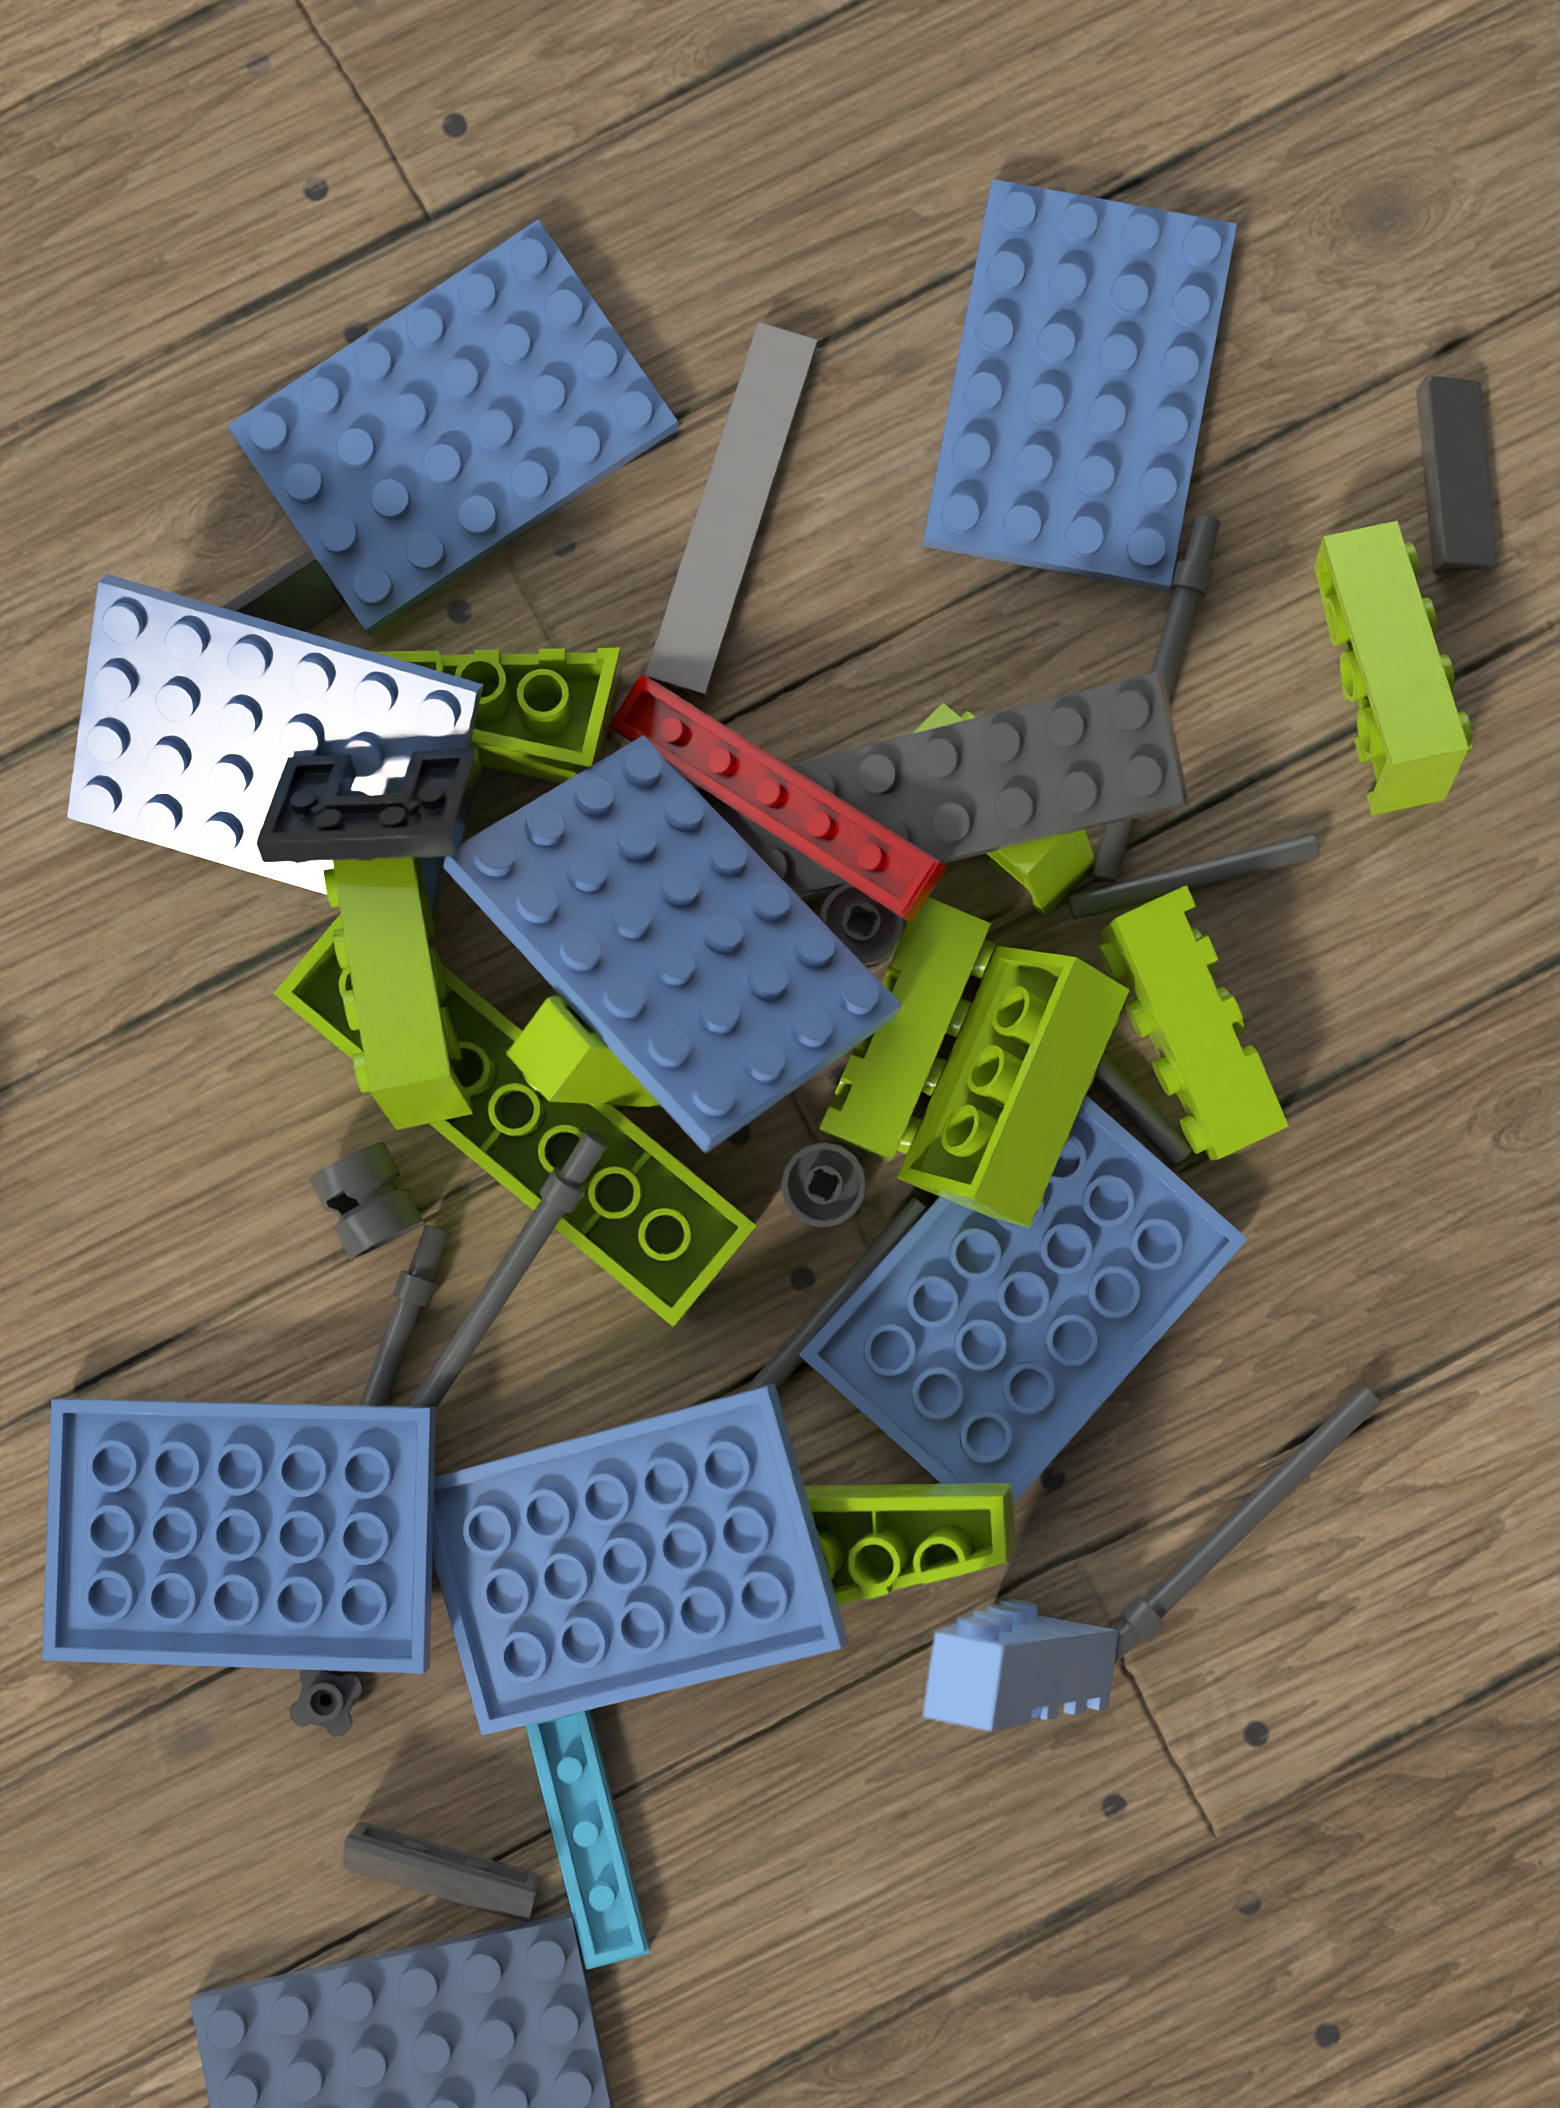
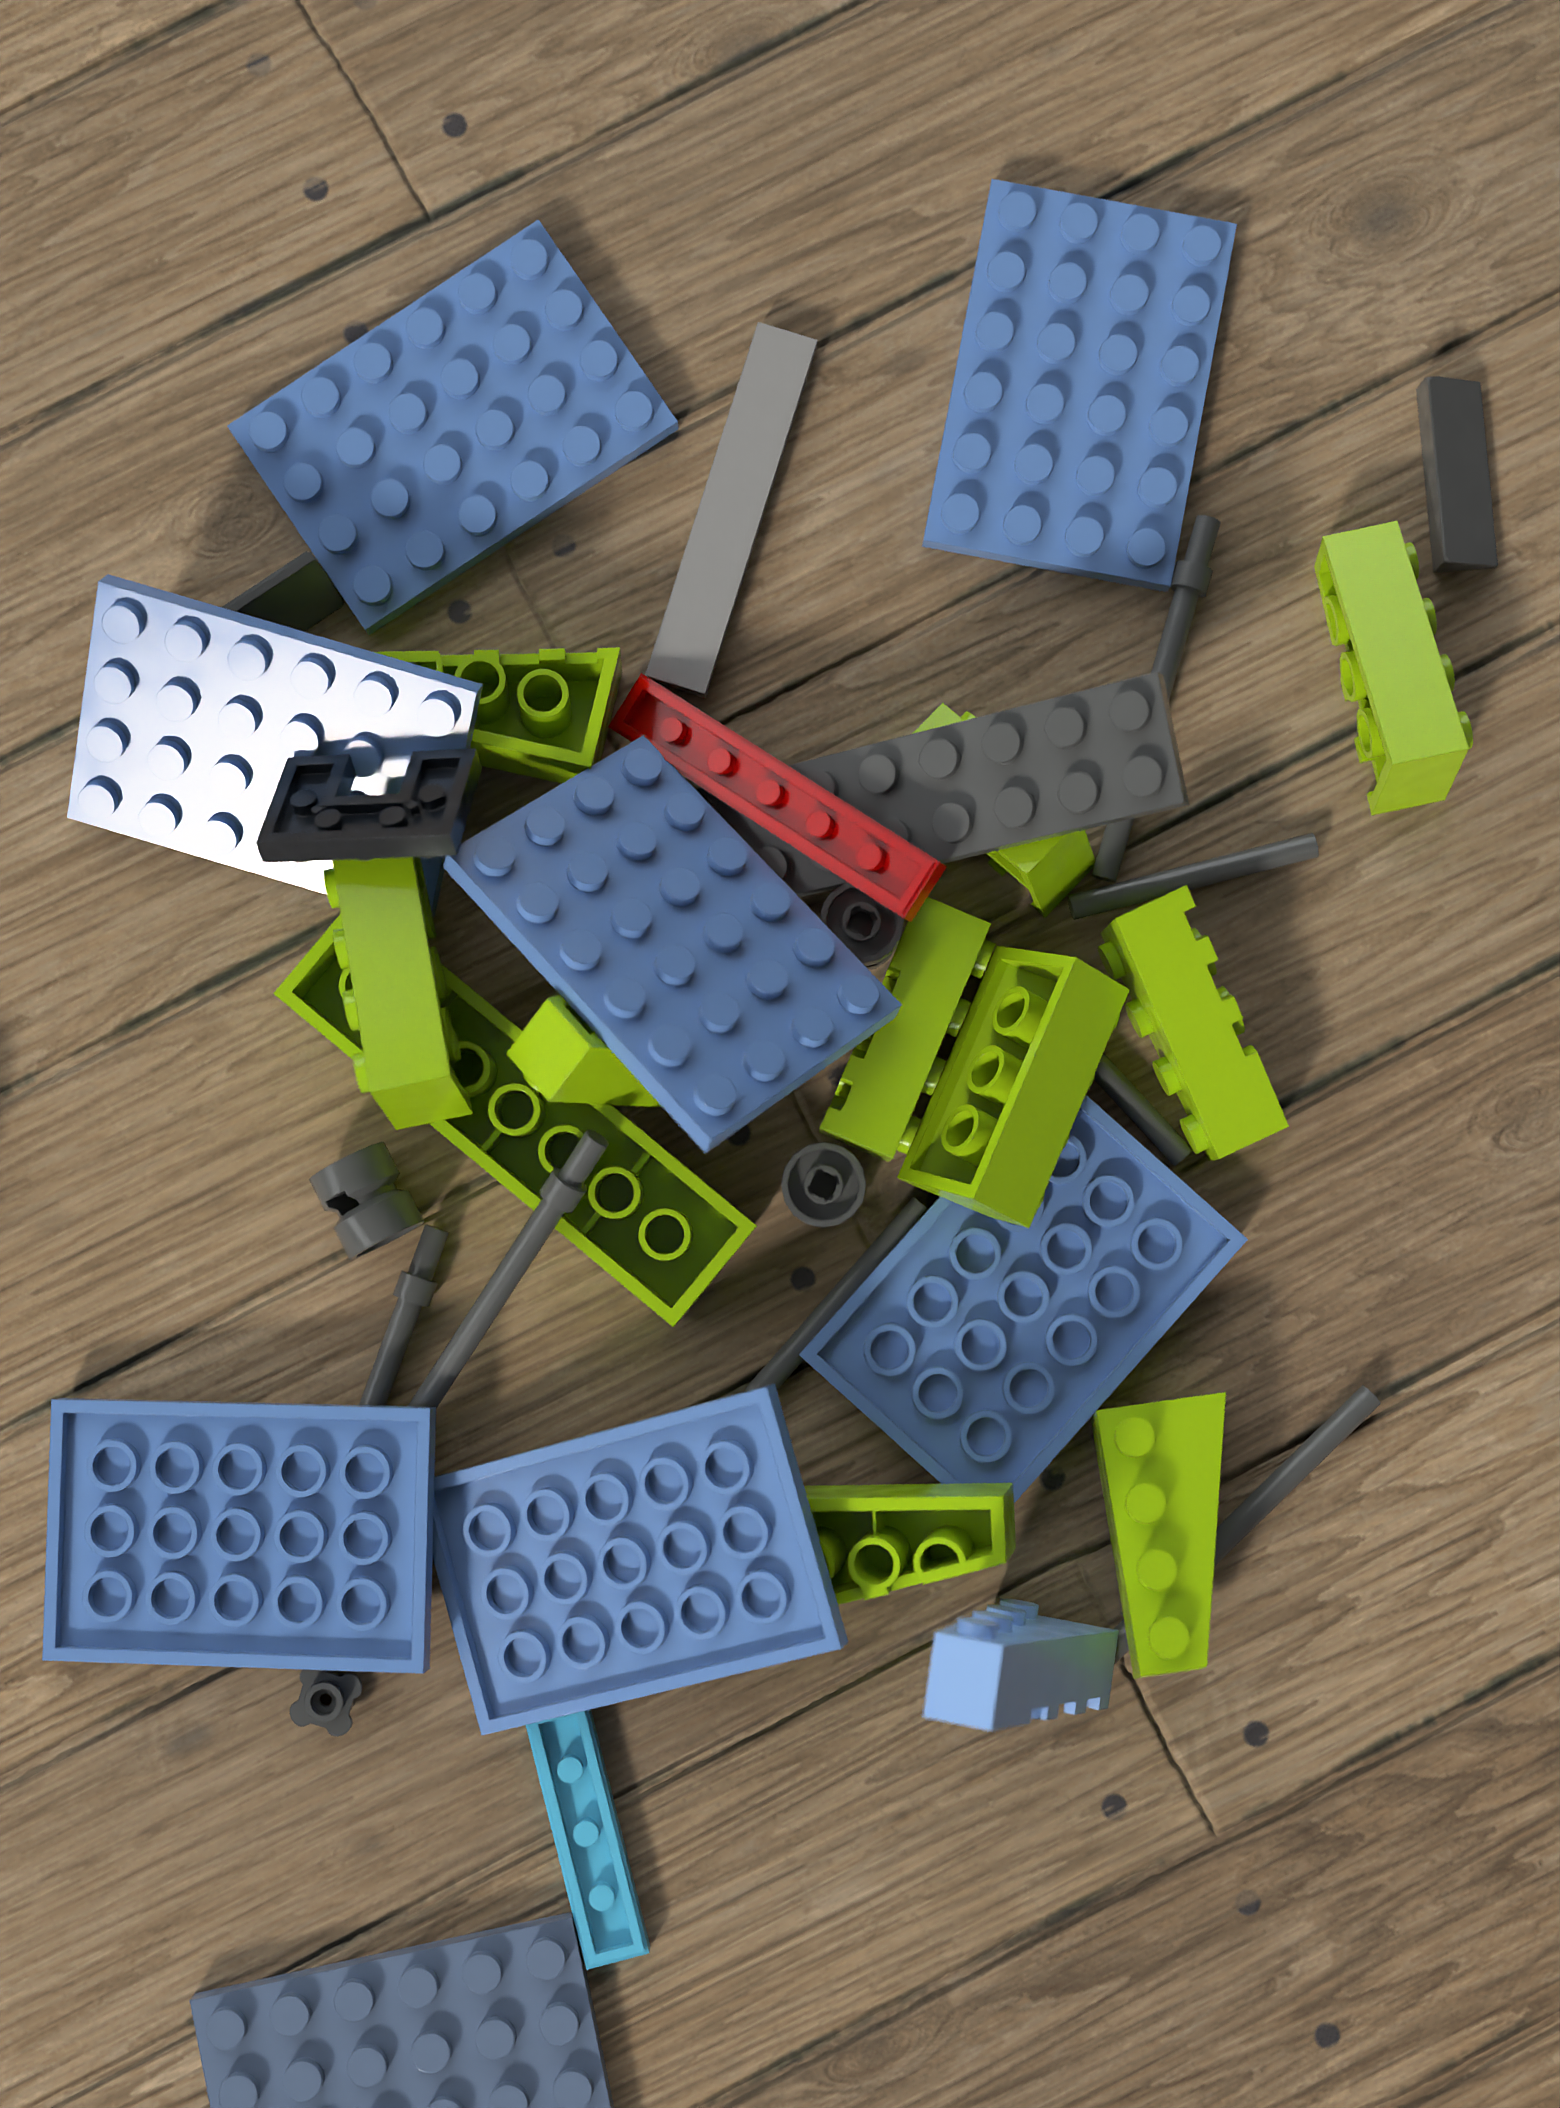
dark grey slope [343,1821,542,1922] -> none
none -> lime wedge [1091,1392,1226,1679]

